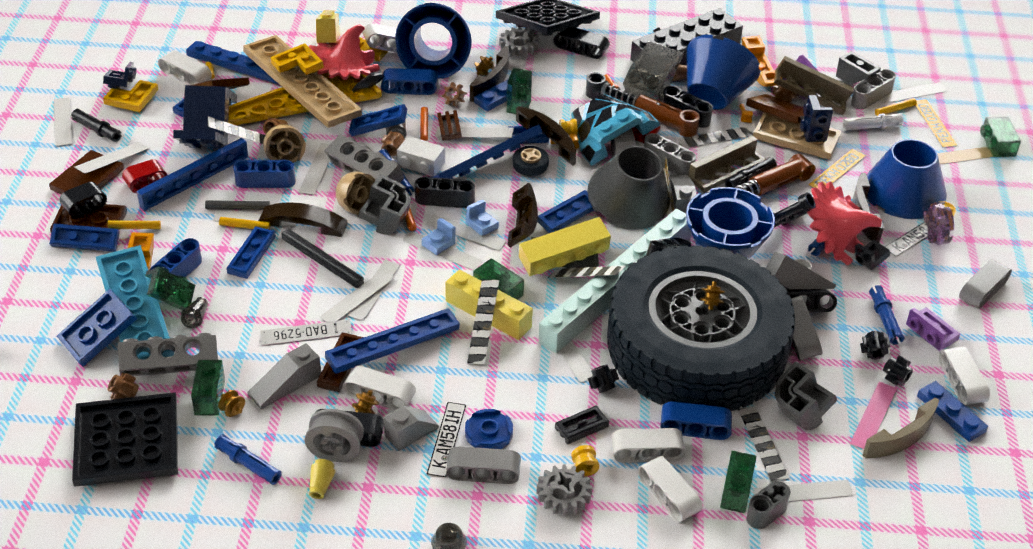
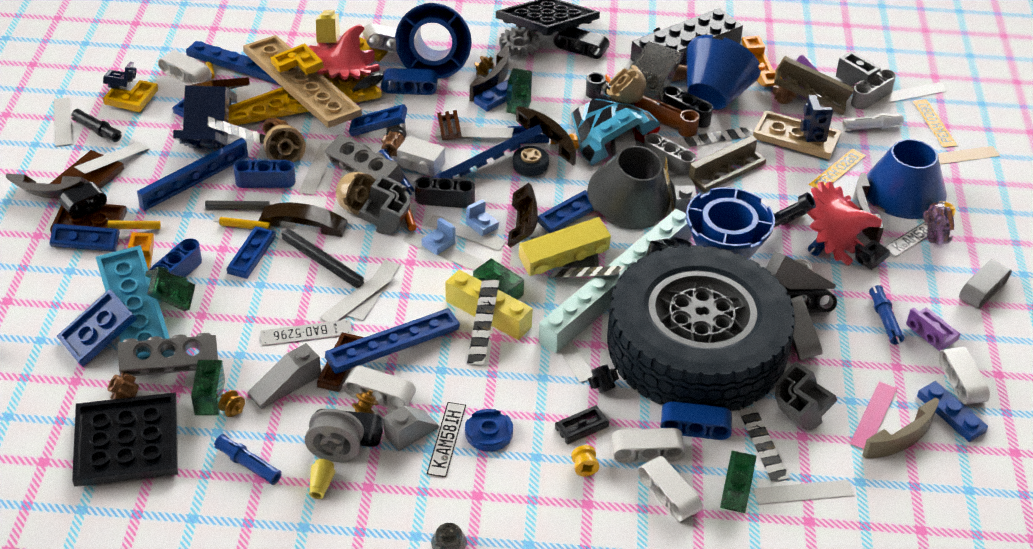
red beam [122,159,167,193] -> none
clear smoke cone [181,297,208,328] -> none
orange piece [420,107,428,141] -> none
medium nougat gear [441,82,467,107] -> none
light grey beam [446,446,521,484] -> none
light grey gear [536,464,592,516] -> none
yellow wheel [559,119,578,136] -> none
pearl gold wheel [700,281,725,310] -> none
dark orange piece [702,153,816,196] -> none
black pin [725,157,777,188] -> none
light orange hand [739,104,753,123] -> none
reddish brown tile [746,94,804,124] -> none
dark grey beam [746,481,791,529] -> none
black gear [860,331,891,360] -> none
yellow piece [875,98,917,116] -> none
black gear [883,355,913,385] -> none
clear green brick [980,116,1021,157] -> none
none -> slope [5,173,88,198]
none -> tan cylinder [606,65,646,104]

